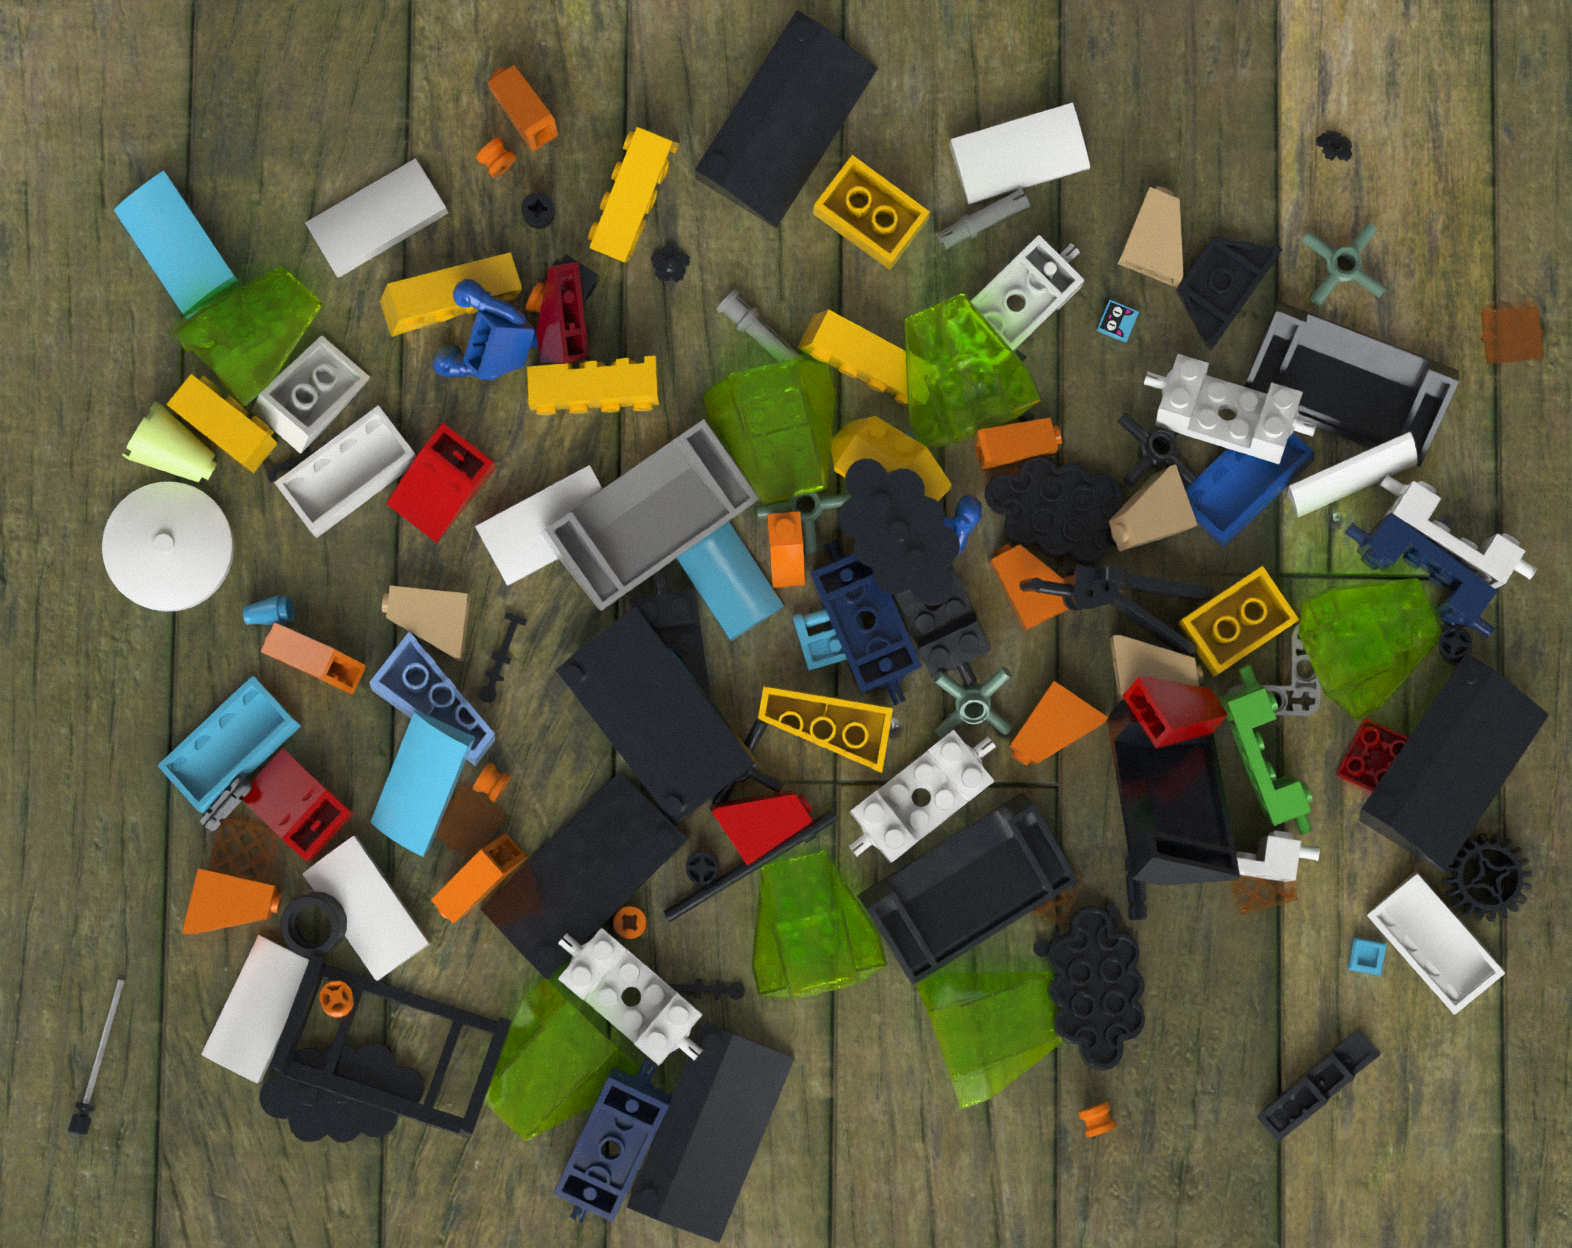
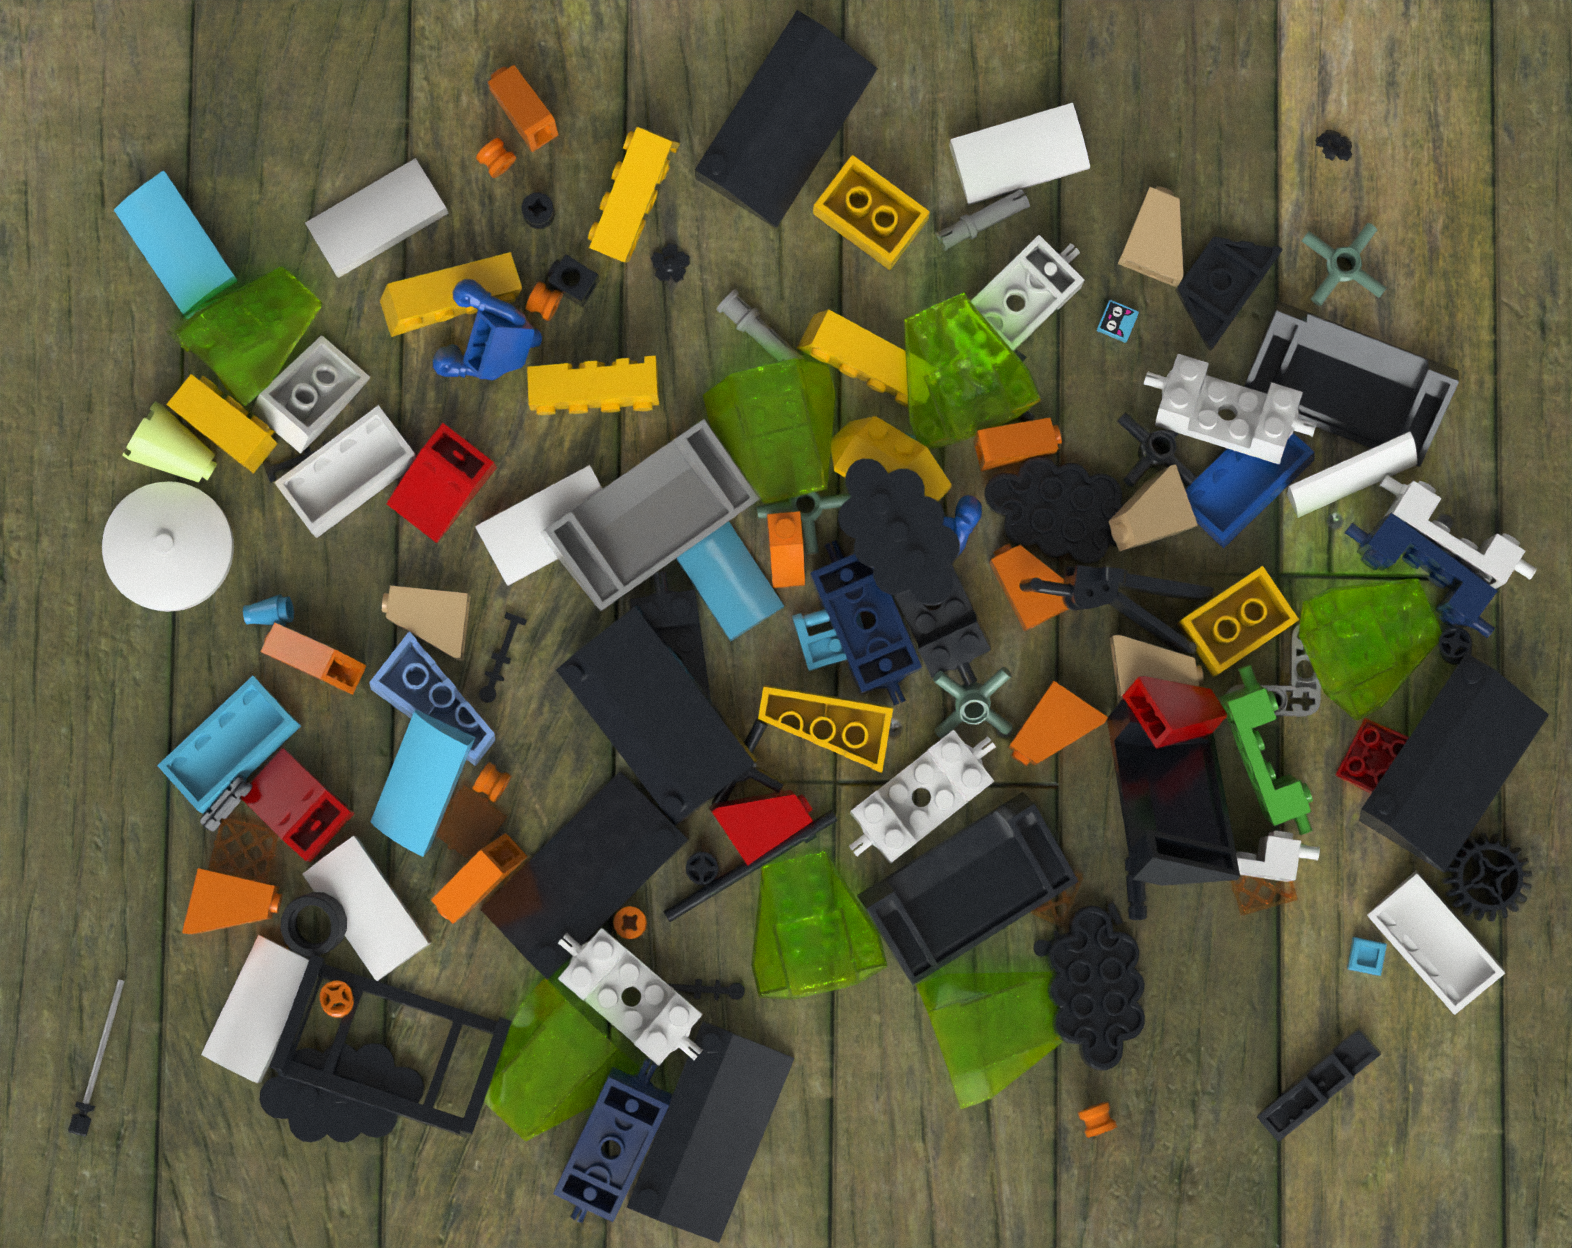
dark red slope [536,262,589,364] -> none
clear orange piece [1481,306,1544,364] -> none

